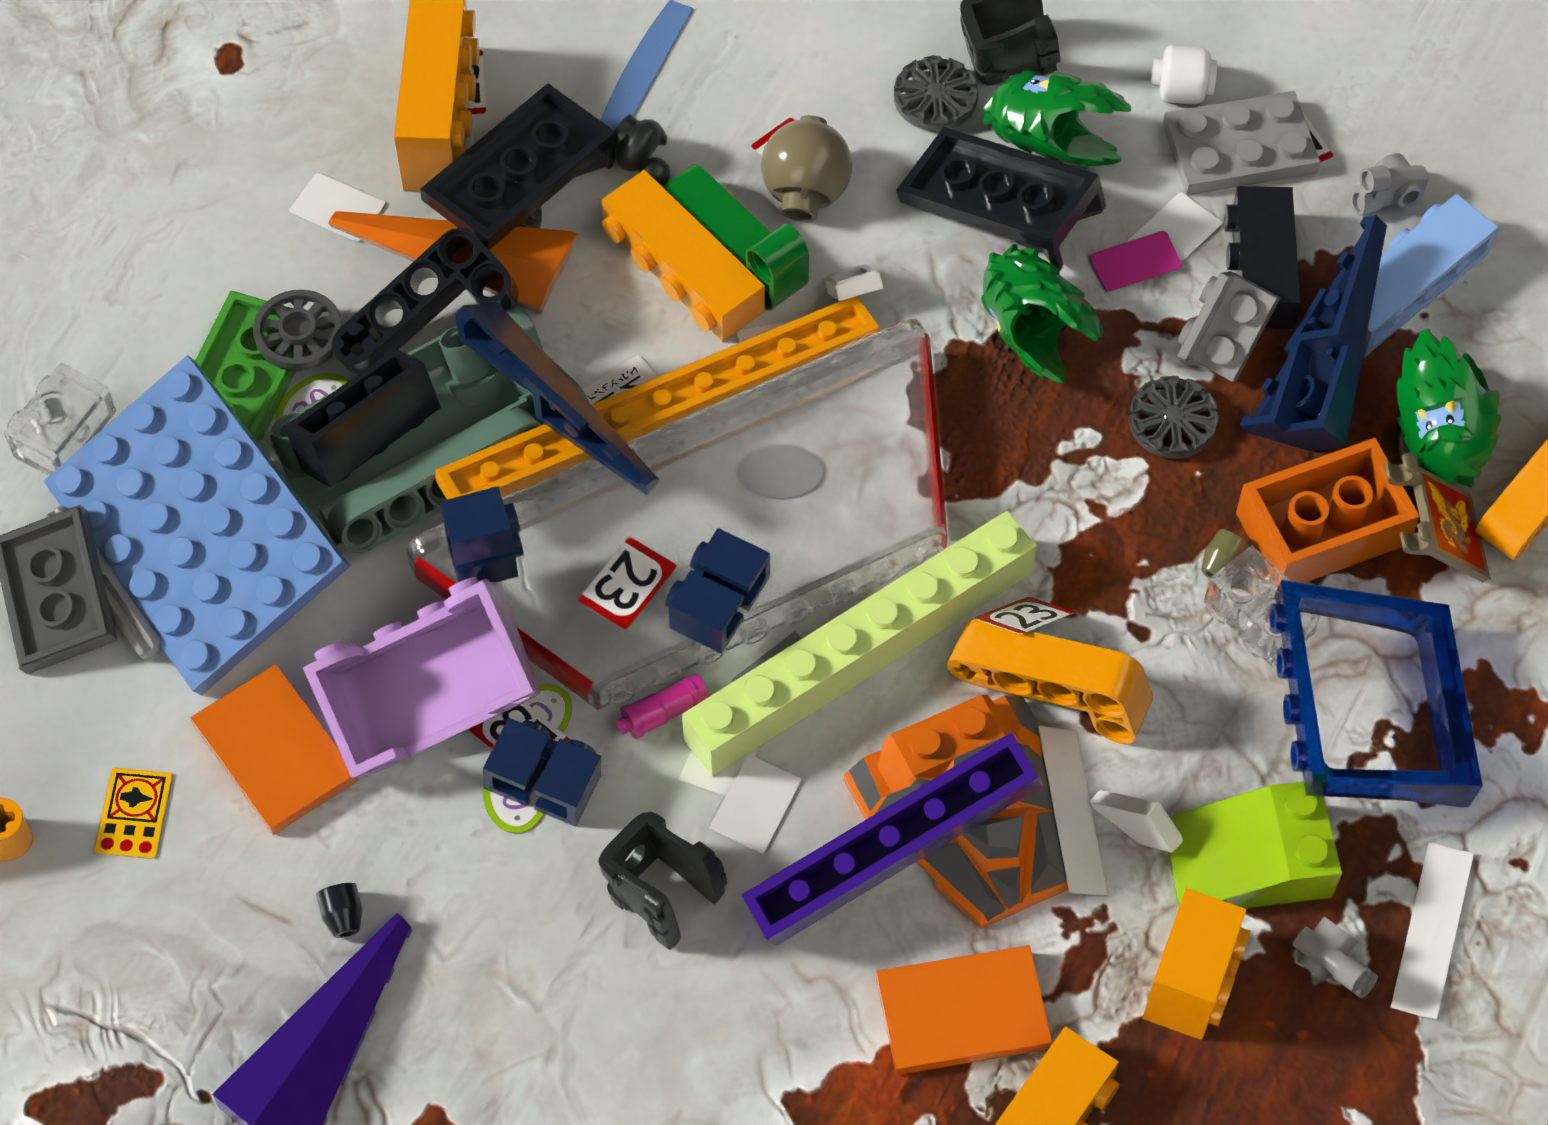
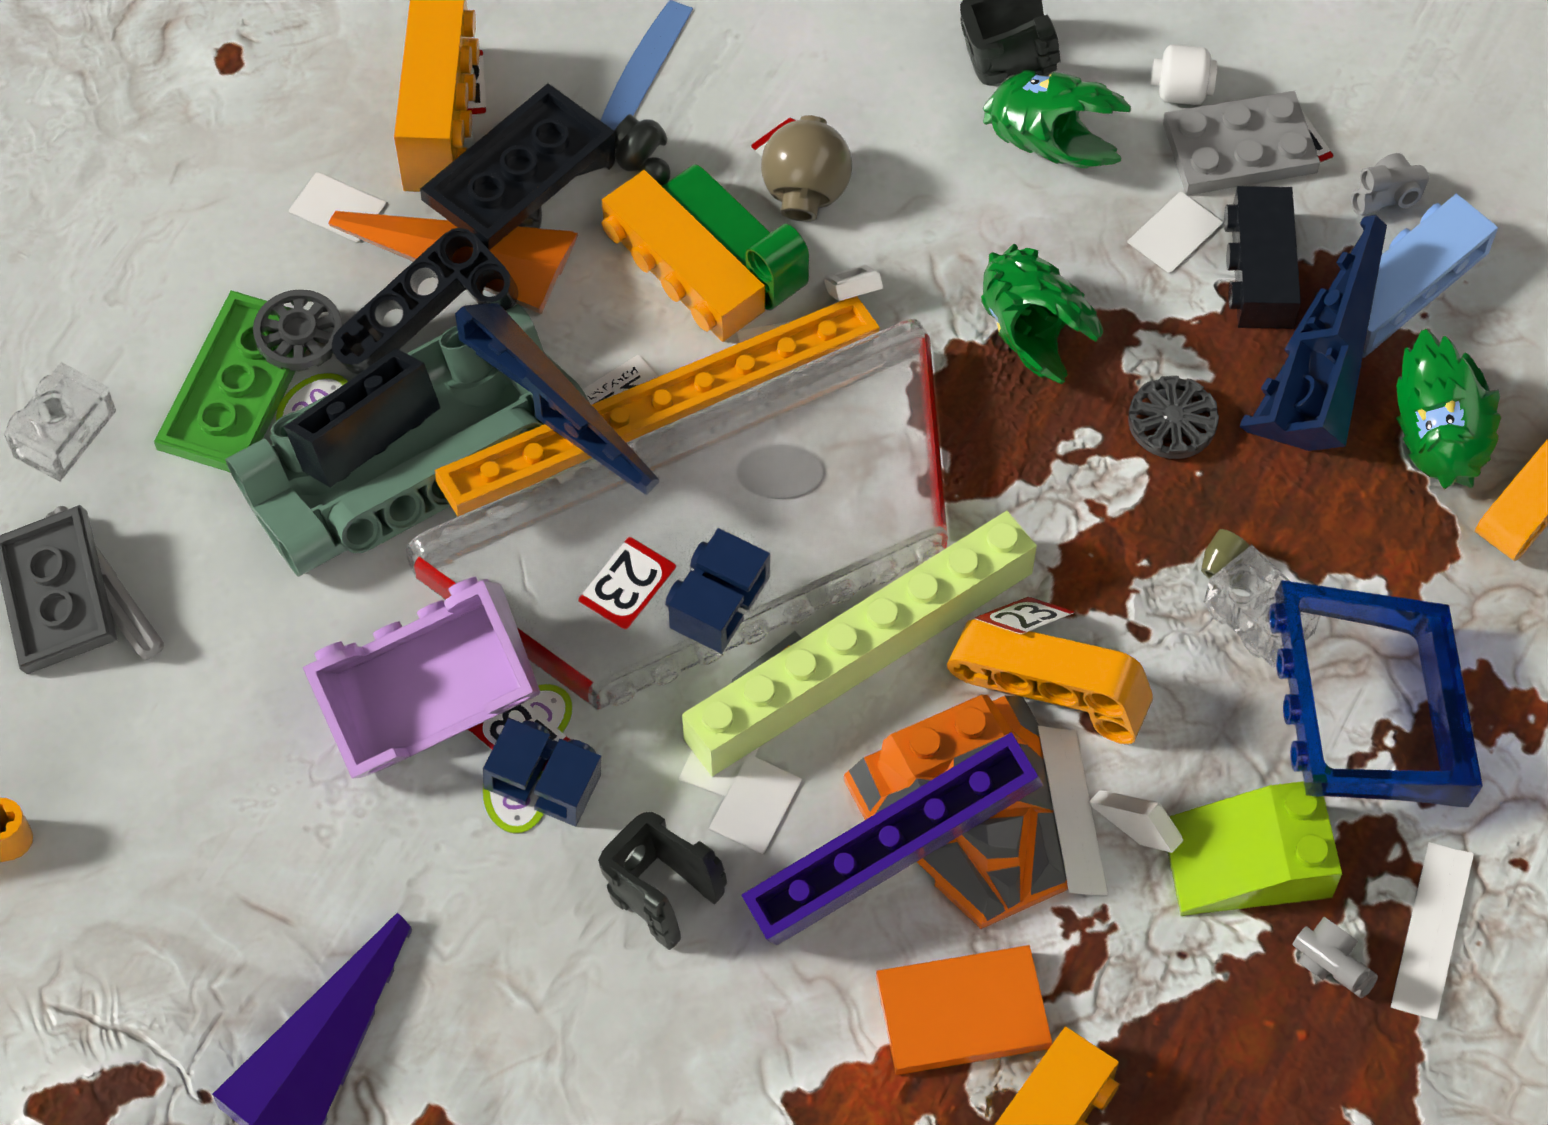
medium blue plate [43,355,350,696] -> none
yellow sticker [94,768,172,859] -> none
orange tile [190,664,359,836] -> none
black hose [316,883,363,938] -> none
dark blue piece [440,486,524,583] -> none
dark pink piece [616,674,709,739] -> none
dark grey wheel [894,55,978,131] -> none
black plate [896,127,1106,272] -> none
dark pink sticker [1090,231,1182,292] -> none
light orange brick [1142,888,1251,1040] -> none
light grey bracket [1177,271,1281,382] -> none
orange brick [1236,438,1420,592] -> none
flag [1384,452,1491,582] -> none

